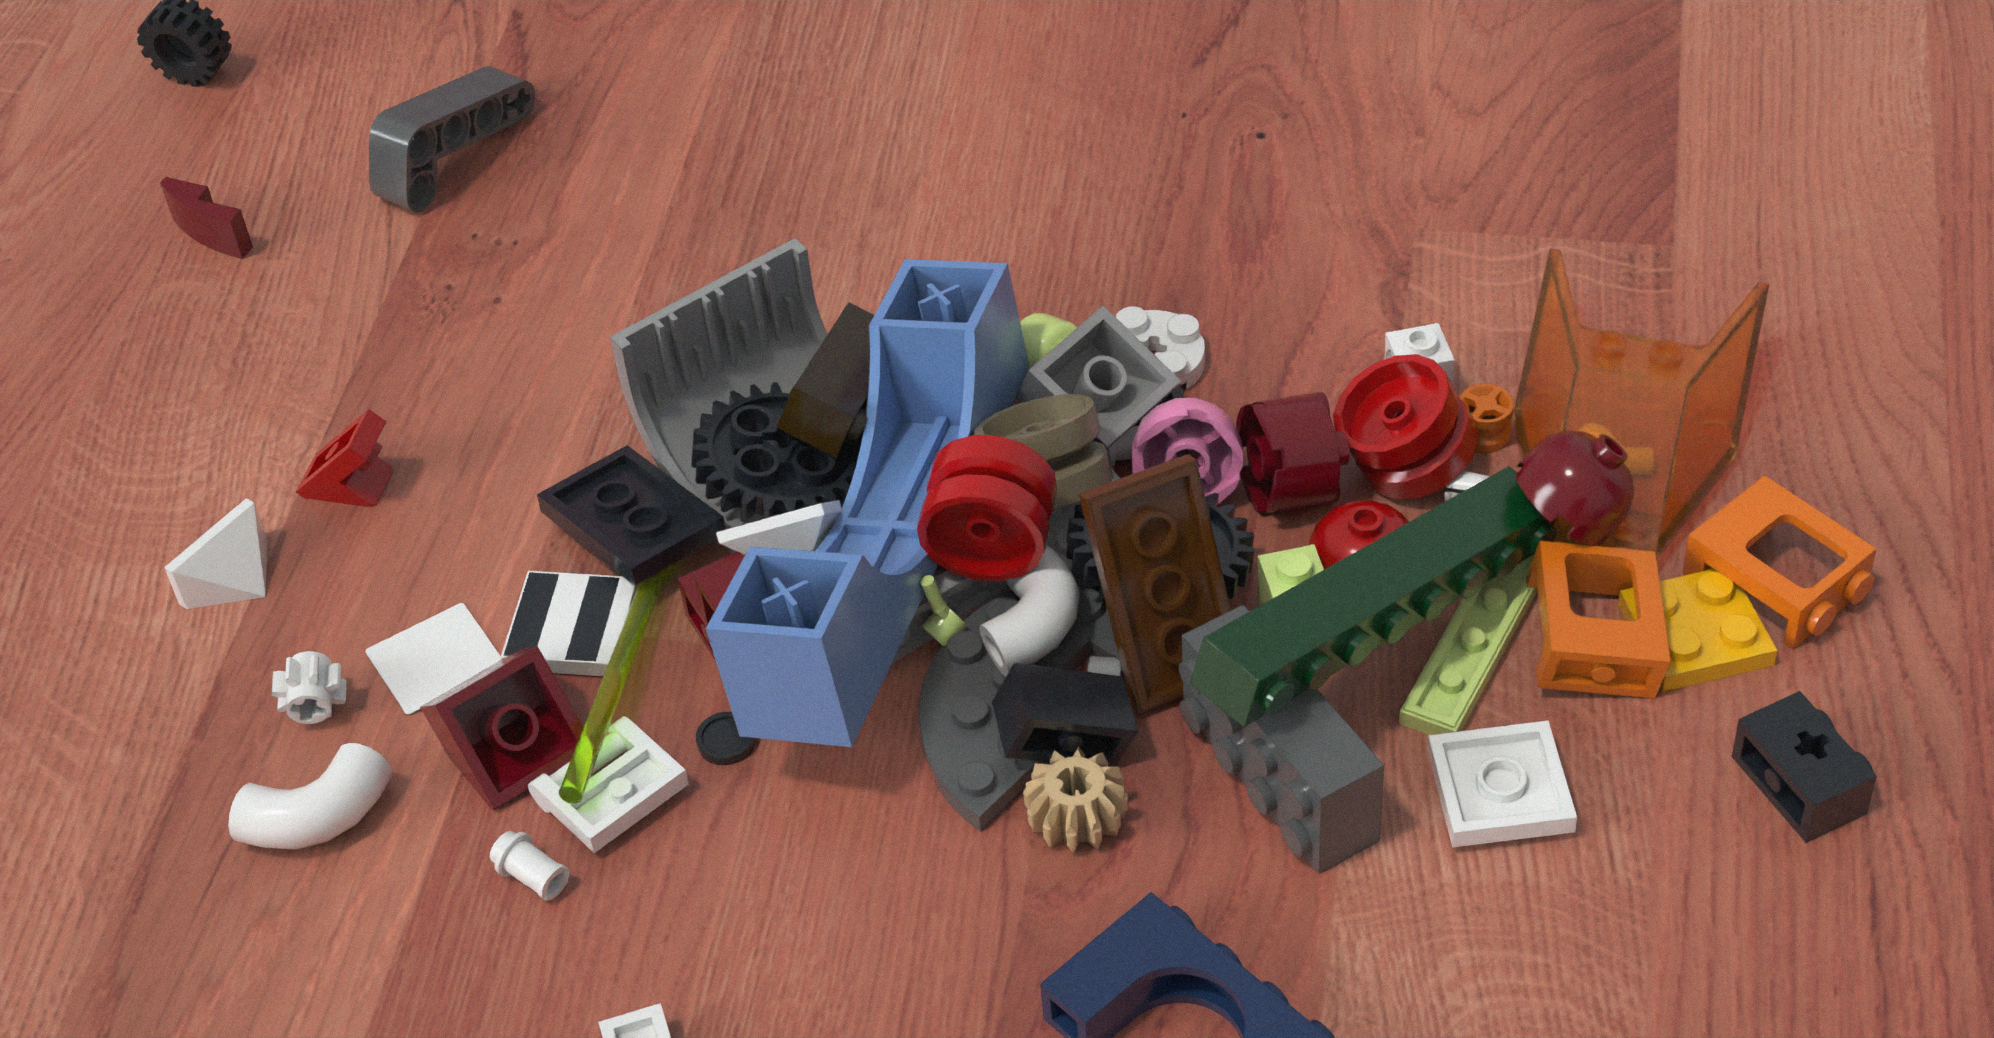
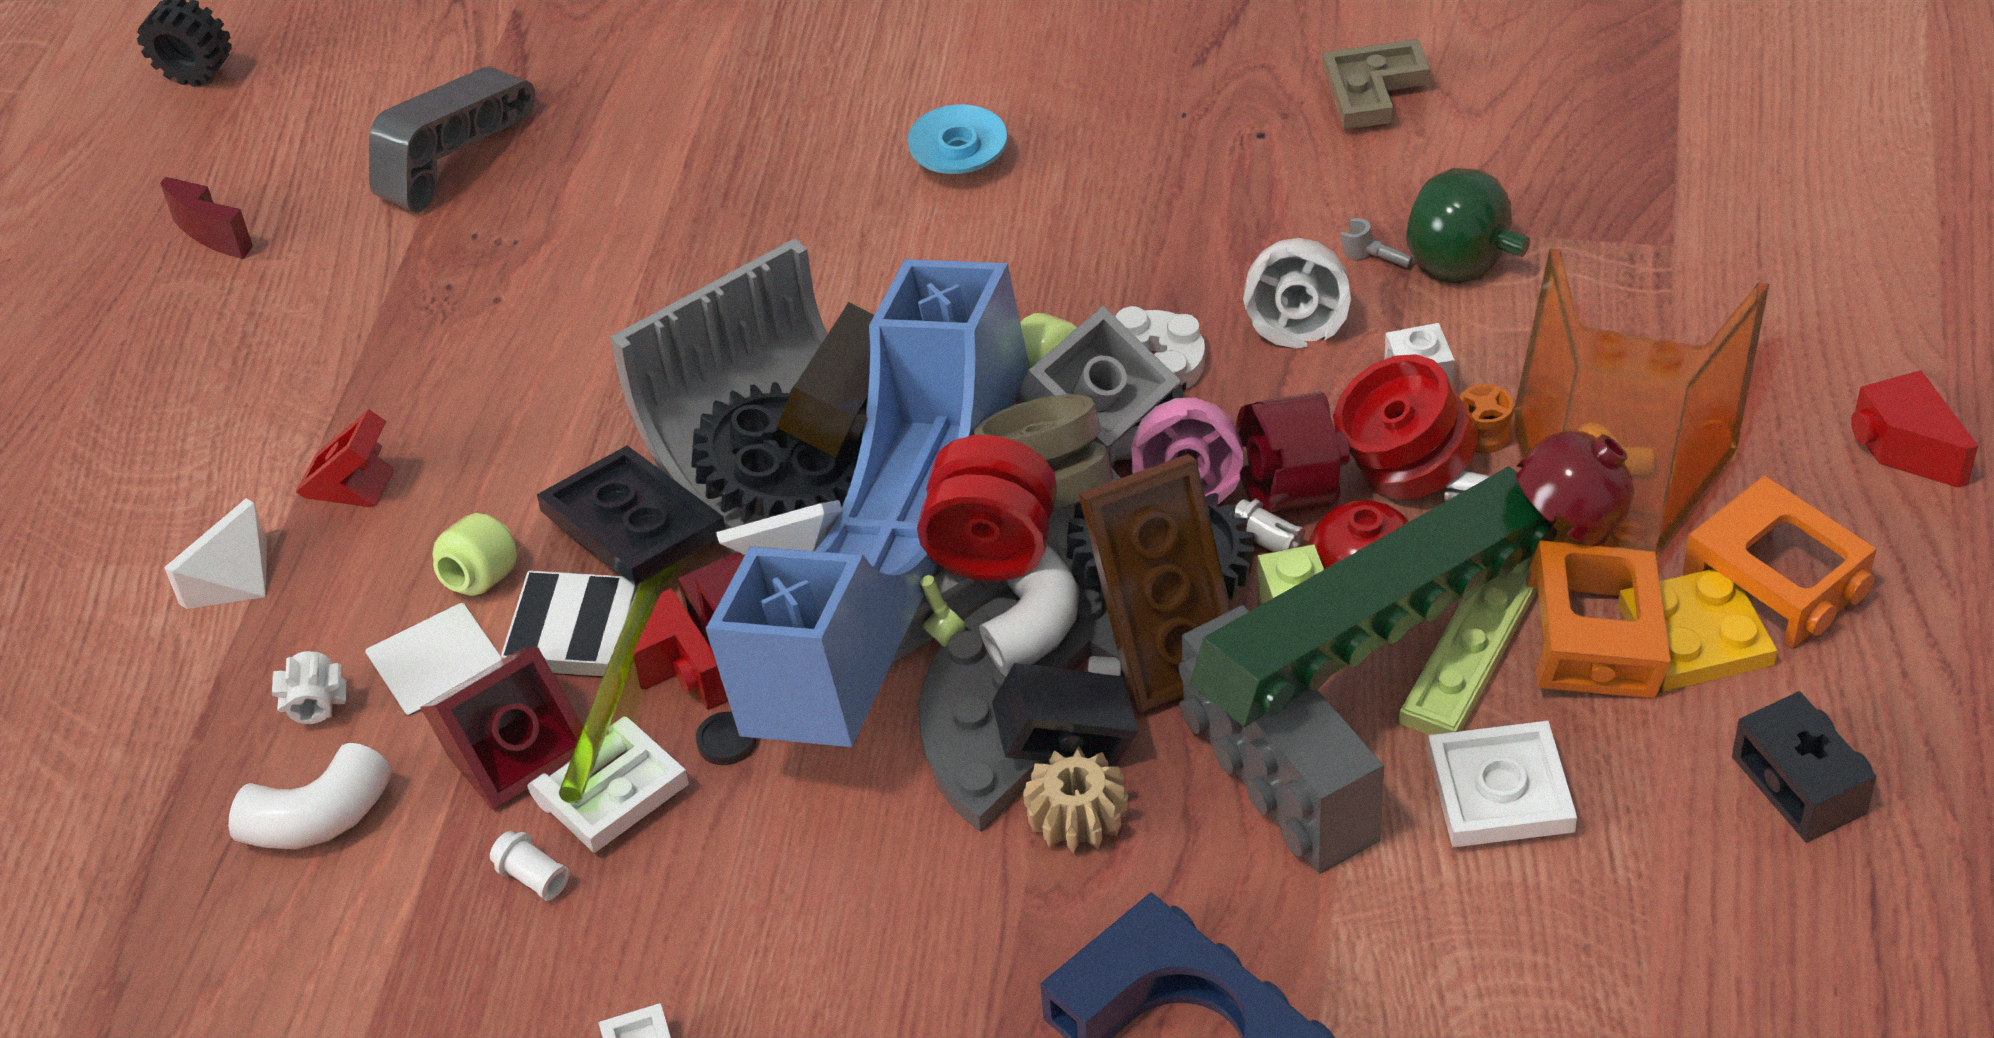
none -> yellowish green head [432,513,517,596]
none -> red slope [633,588,728,710]
none -> medium azure dish [908,104,1007,174]
none -> white pin [1234,499,1305,552]
none -> white cylinder [1243,238,1351,349]
none -> dark tan plate [1322,39,1430,130]
none -> light grey hand [1340,218,1413,269]
none -> dark green piece [1406,168,1530,283]
none -> red slope [1851,370,1978,488]

